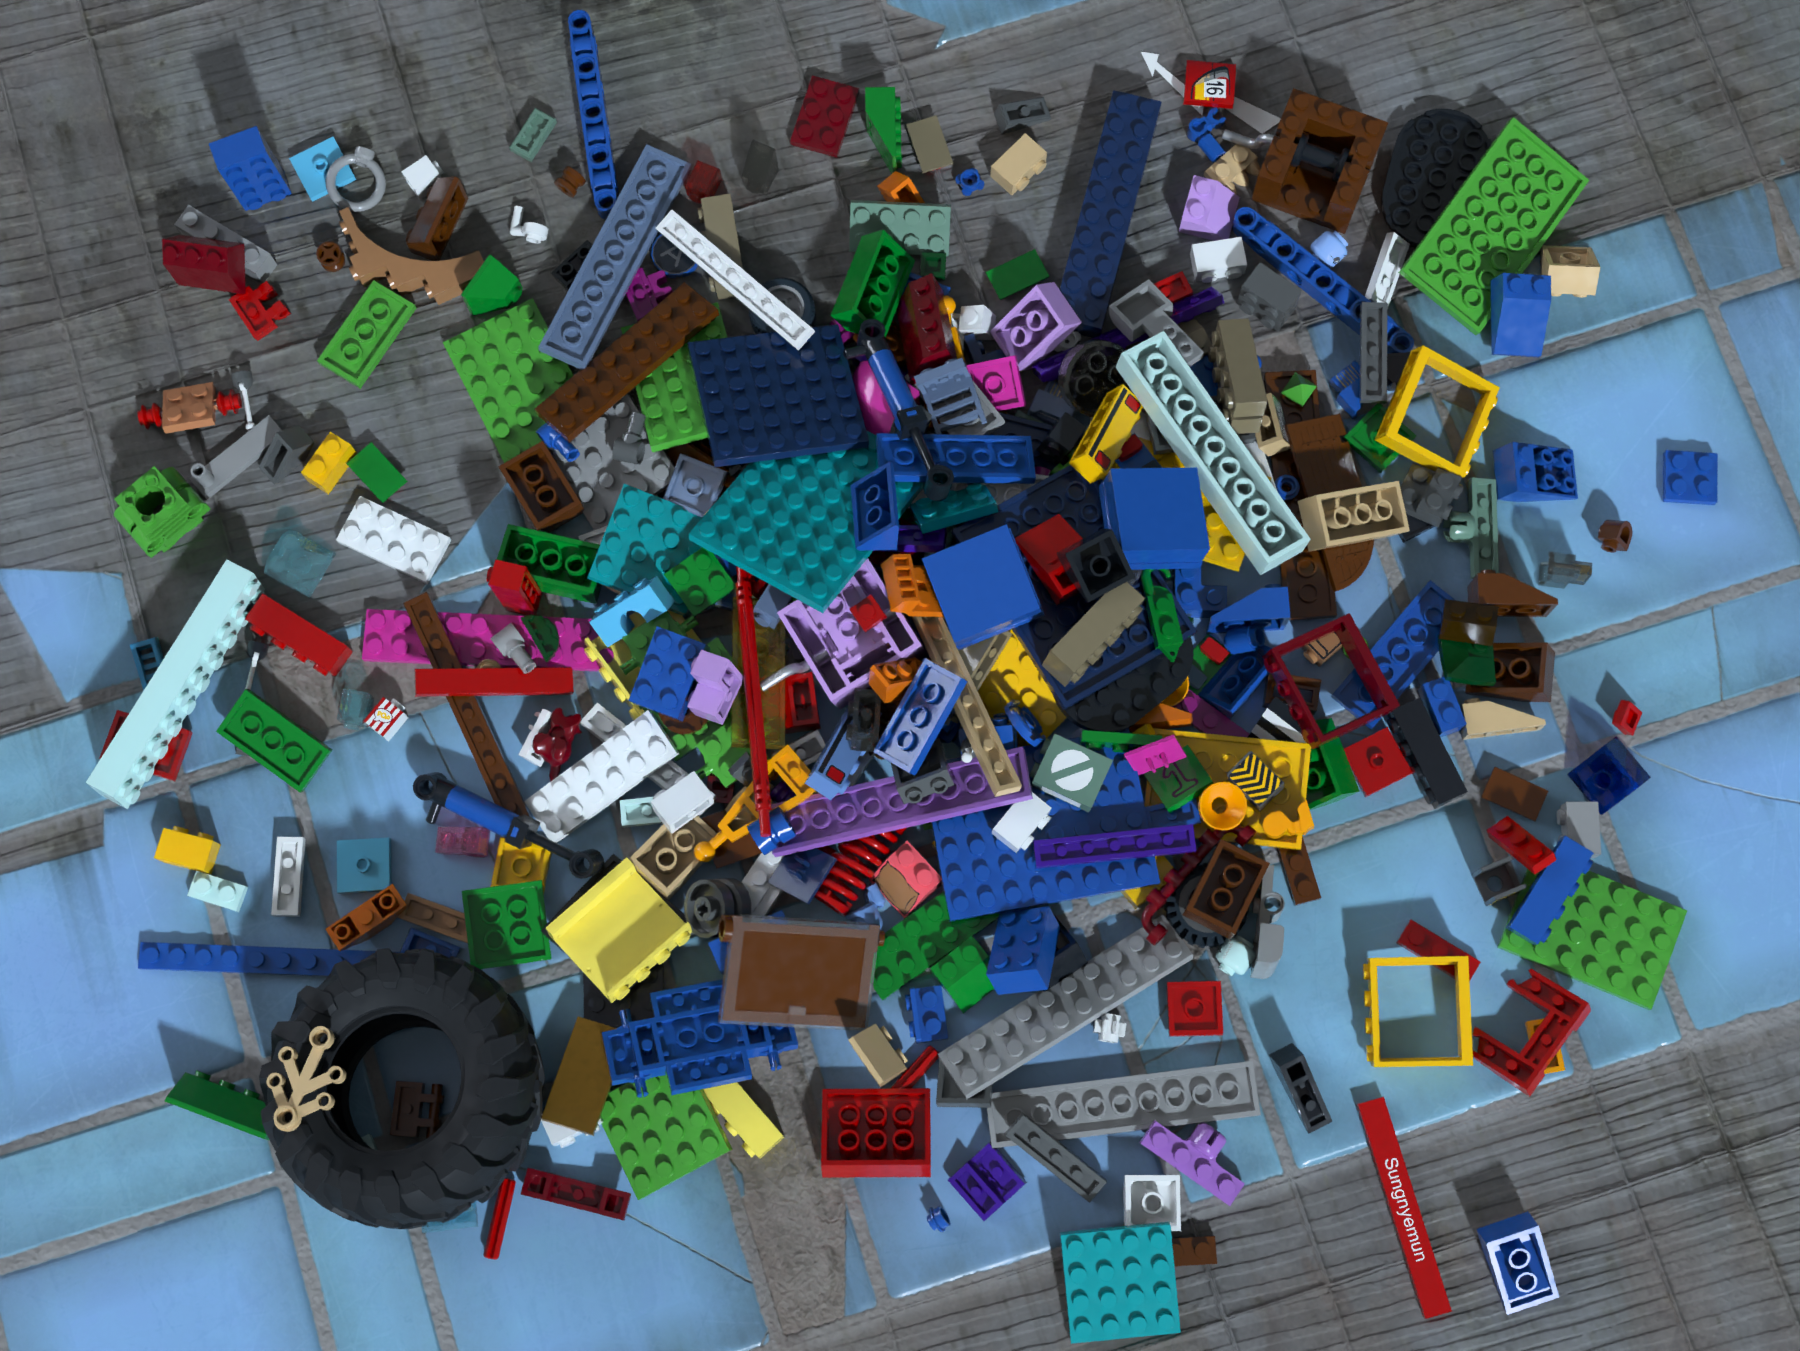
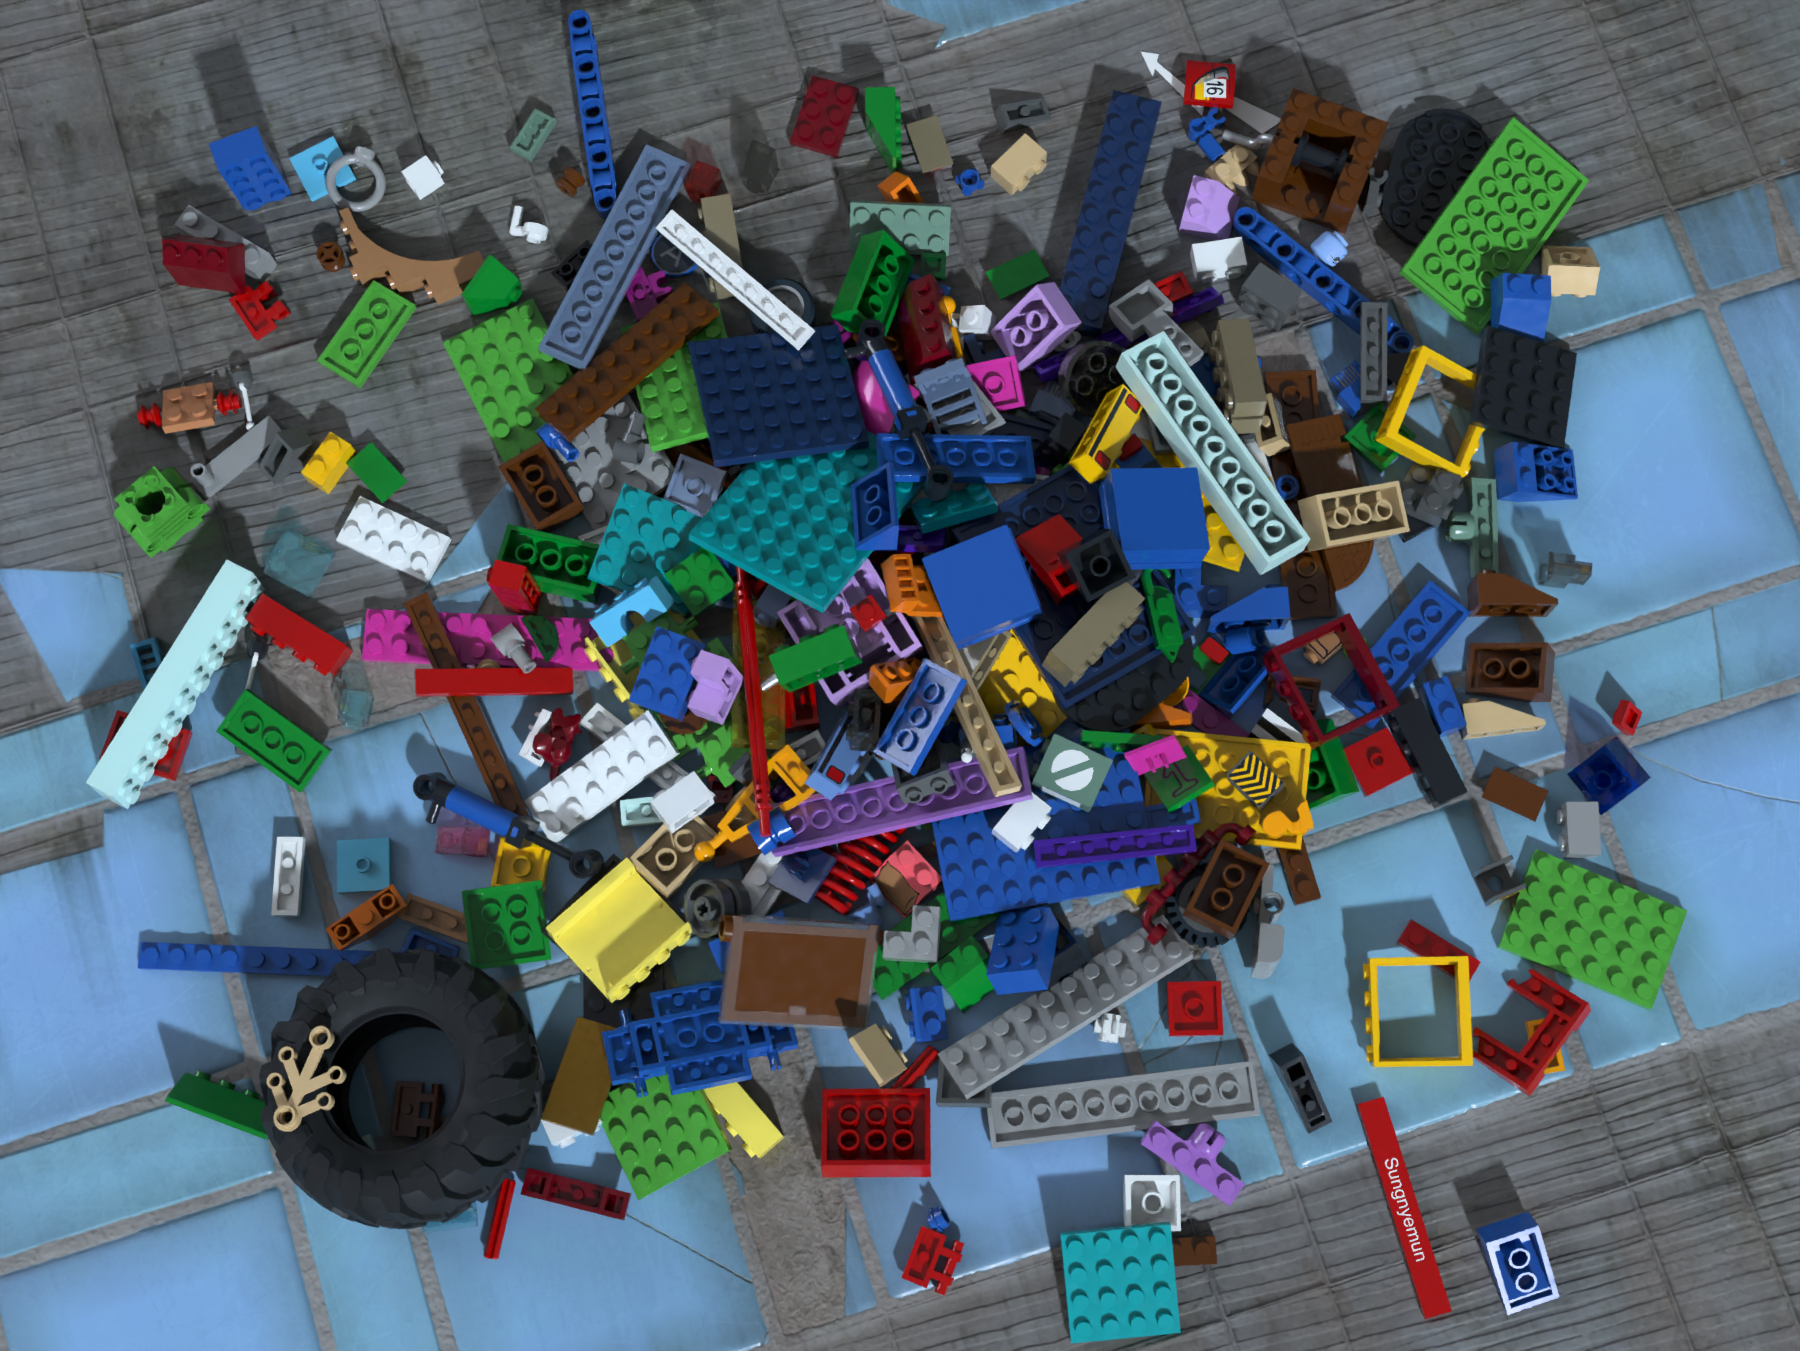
yellow brick [154,826,221,875] -> none
light aqua plate [187,871,248,912] -> none
white brick [363,697,409,742] -> none
reddish brown slope [406,176,468,261] -> none
dark purple slope [948,1142,1027,1221] -> none
dark grey plate [1005,1112,1107,1203] -> none
light orange piece [1198,782,1247,831] -> none
light aqua head [1216,935,1256,976] -> none
bright green slope [1281,372,1317,407] -> none
white plate [1365,232,1410,309] -> none
dark green plate [1438,633,1496,686] -> none
dark brown brick [1439,599,1499,646] -> none
red plate [1486,816,1557,874] -> none
blue brick [1506,835,1594,945] -> none
reddish brown plate [1598,520,1632,553] -> none
blue plate [1663,450,1718,505] -> none
none -> green brick [769,624,863,693]
none -> light grey brick [883,905,941,963]
none -> red plate [901,1226,965,1295]
none -> dark grey plate [1362,168,1388,215]
none -> black plate [1469,325,1577,449]

